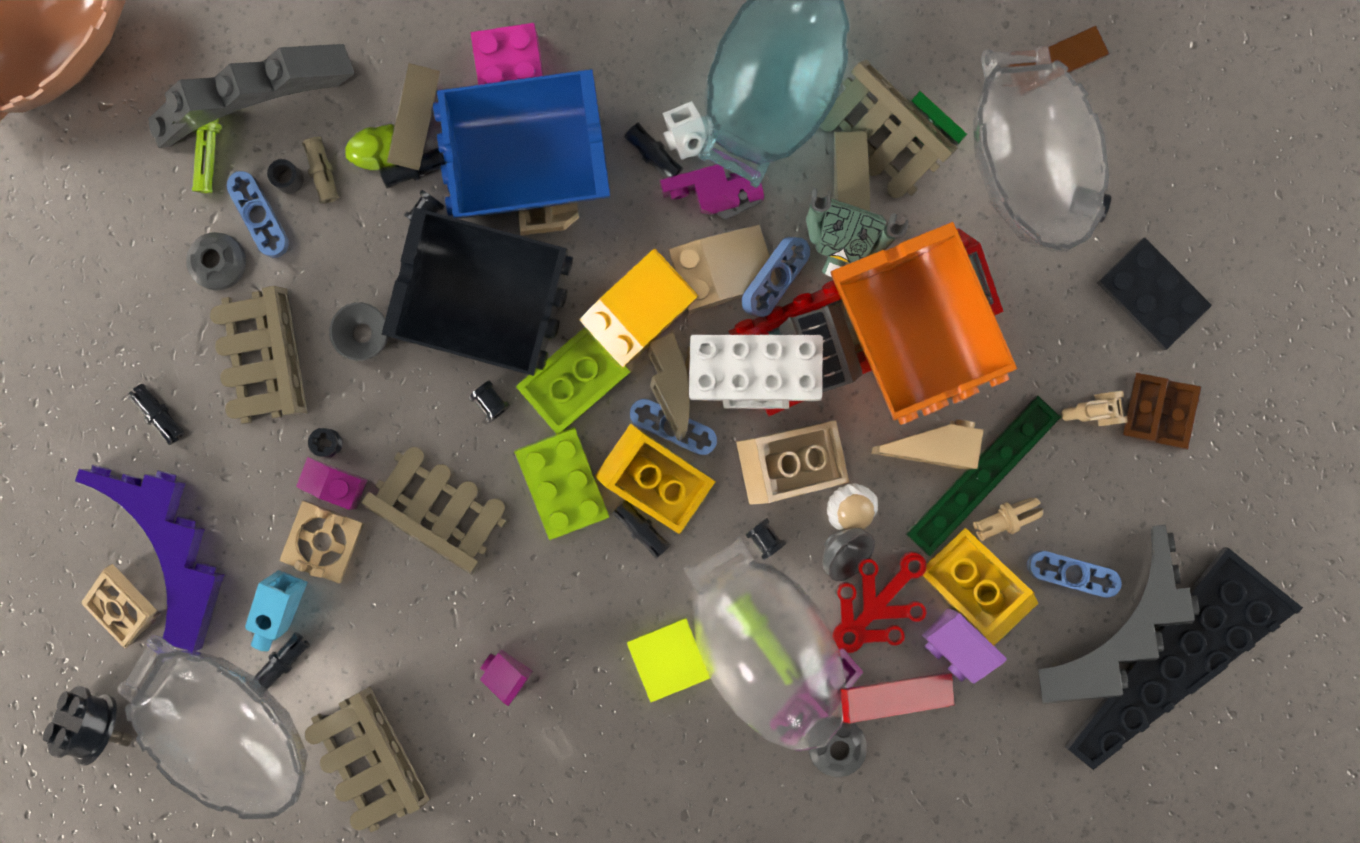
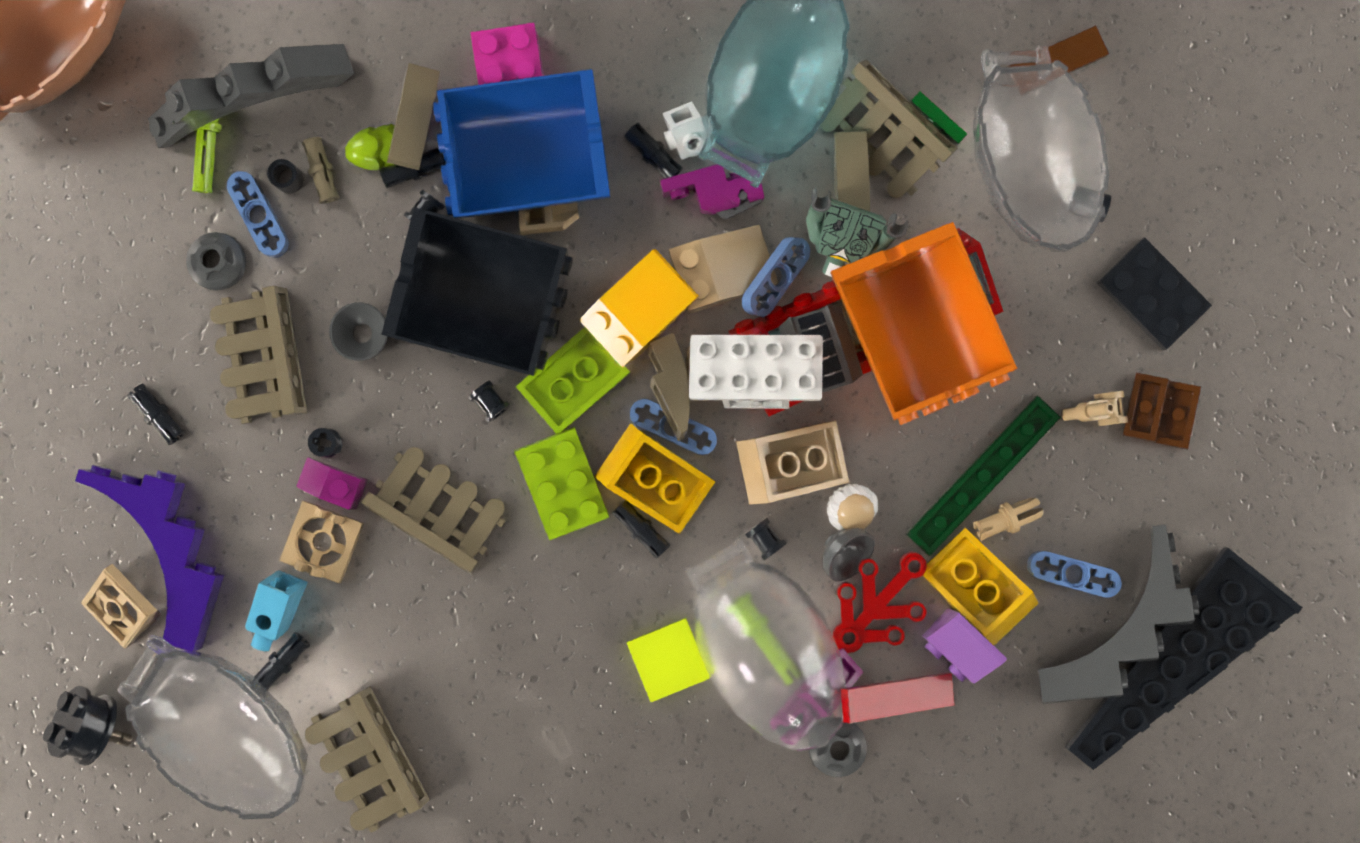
magenta slope [480,650,533,706] -> none
tan slope [871,419,984,470] -> none

